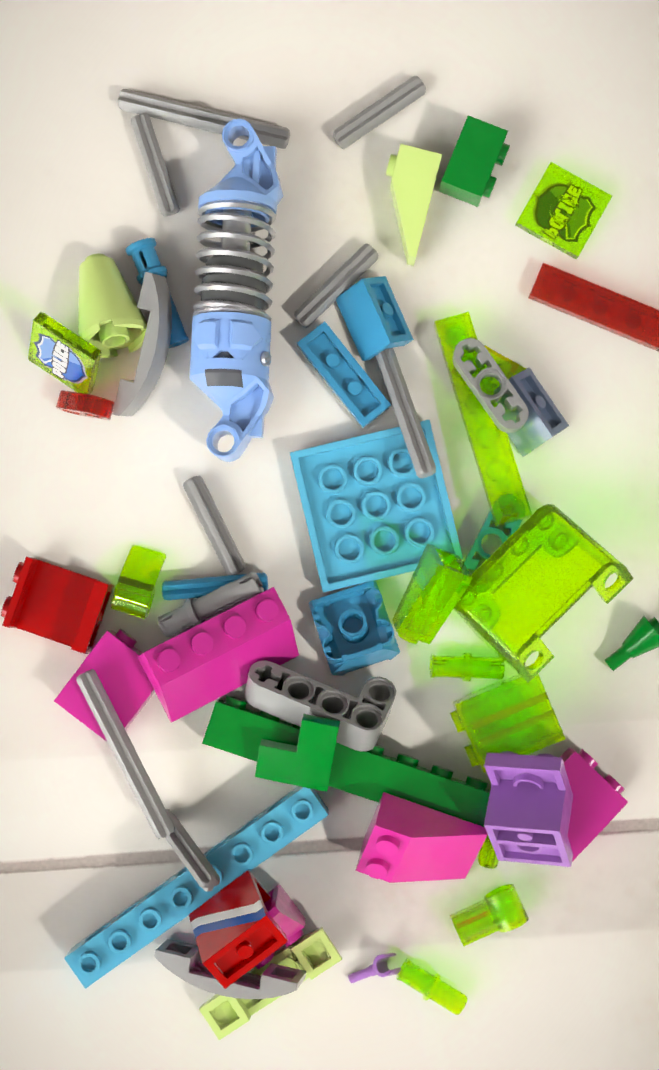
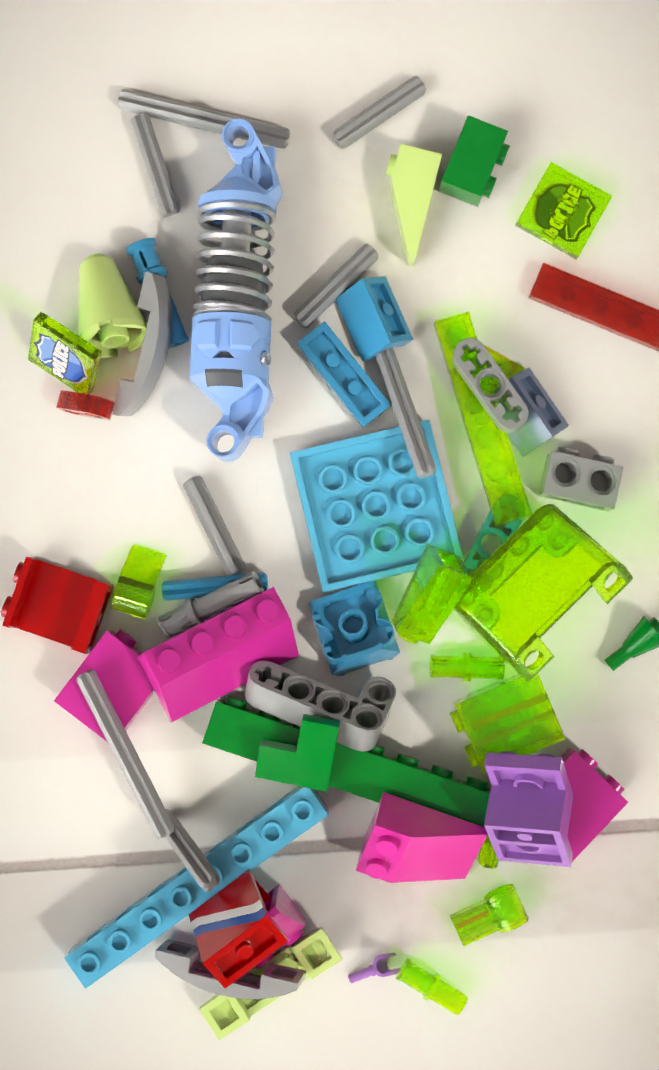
none -> light grey brick [538,447,624,512]

